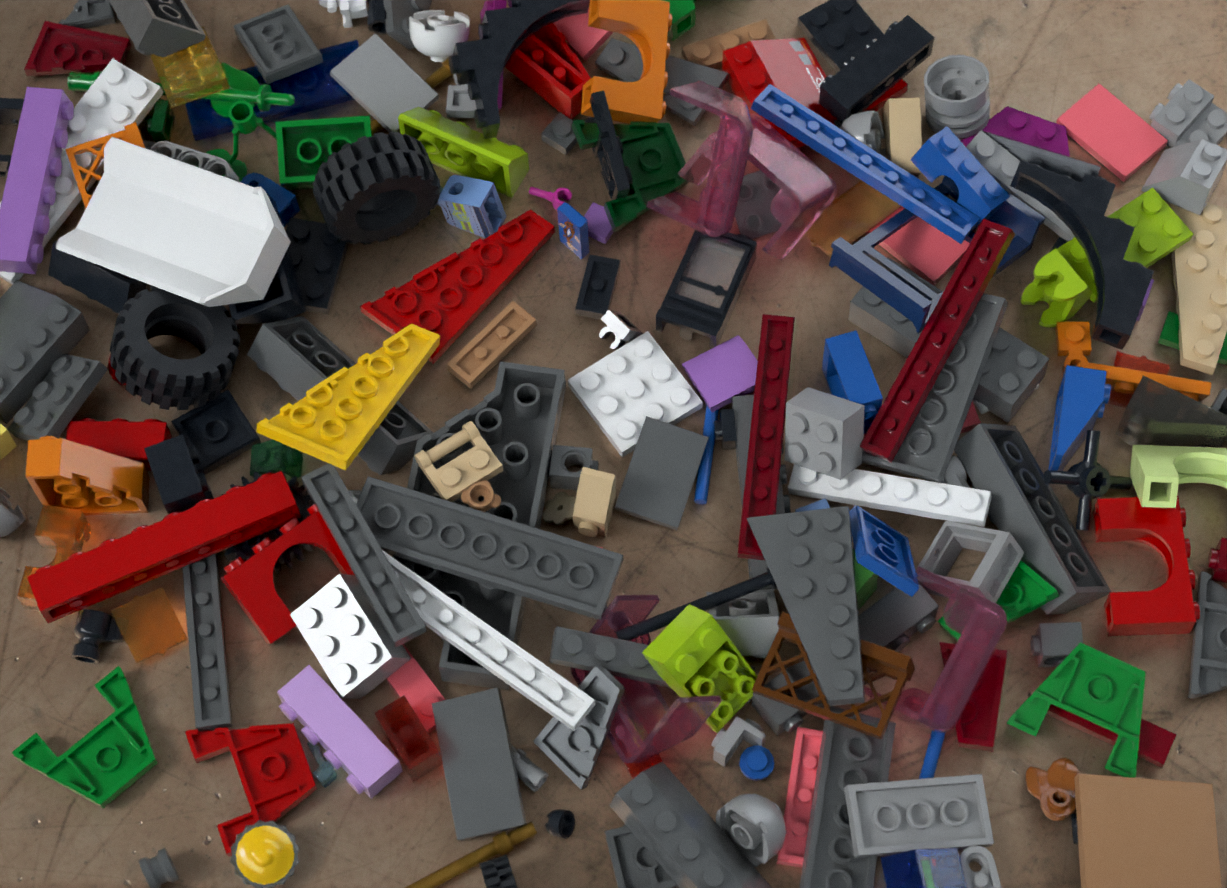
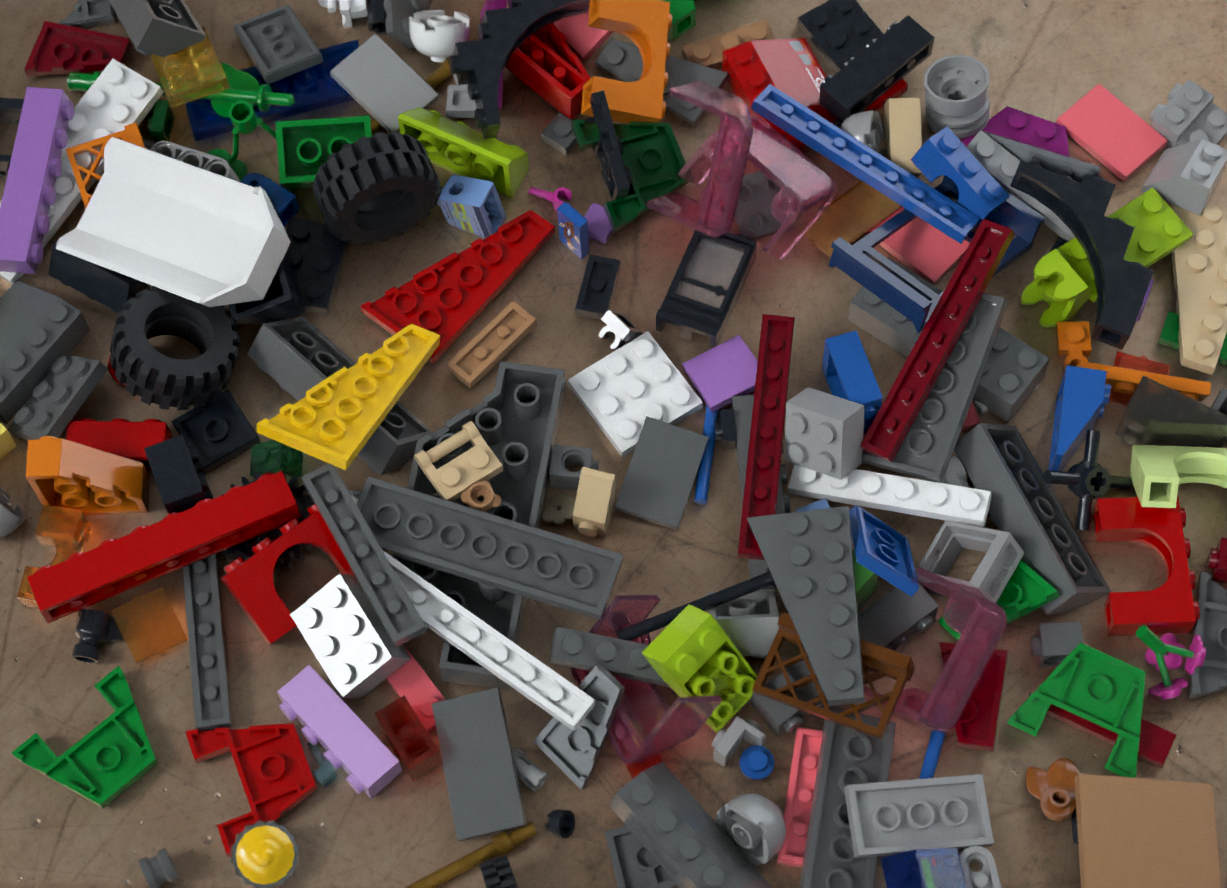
none -> dark pink plant [1136,625,1206,699]

